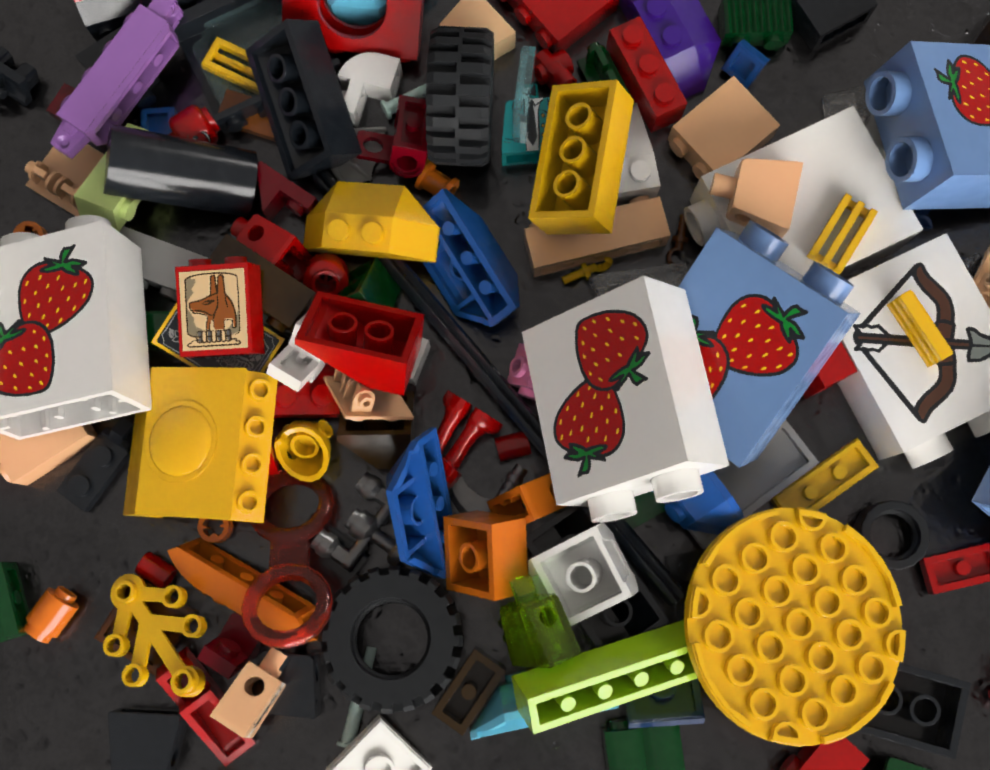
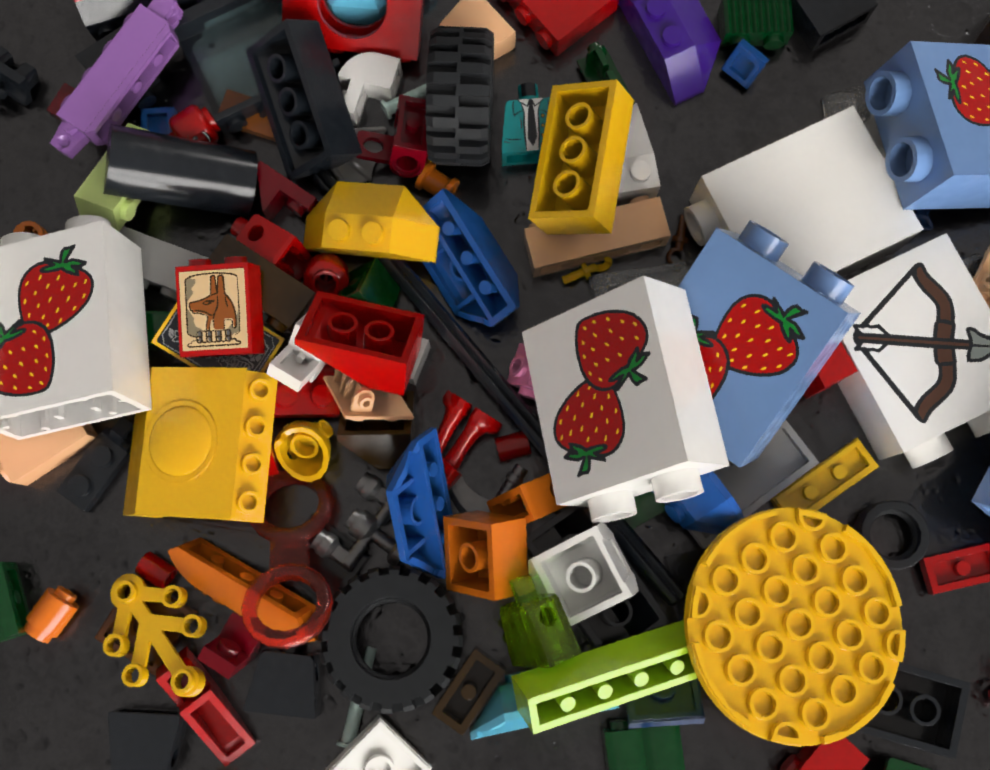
light nougat hinge [24,144,104,216] -> none
orange bush [197,519,234,543] -> none
yellow tile [201,36,260,95] -> none
light nougat torso [210,647,291,738] -> none
clear light blue tile [513,45,536,144] -> none
red plate [533,49,577,90] -> none
red brick [606,16,688,133] -> none
light nougat brick [667,76,780,179] -> none
light nougat torso [709,158,803,238] -> none
yellow tile [806,193,878,274] -> none
yellow tile [887,289,953,367] -> none

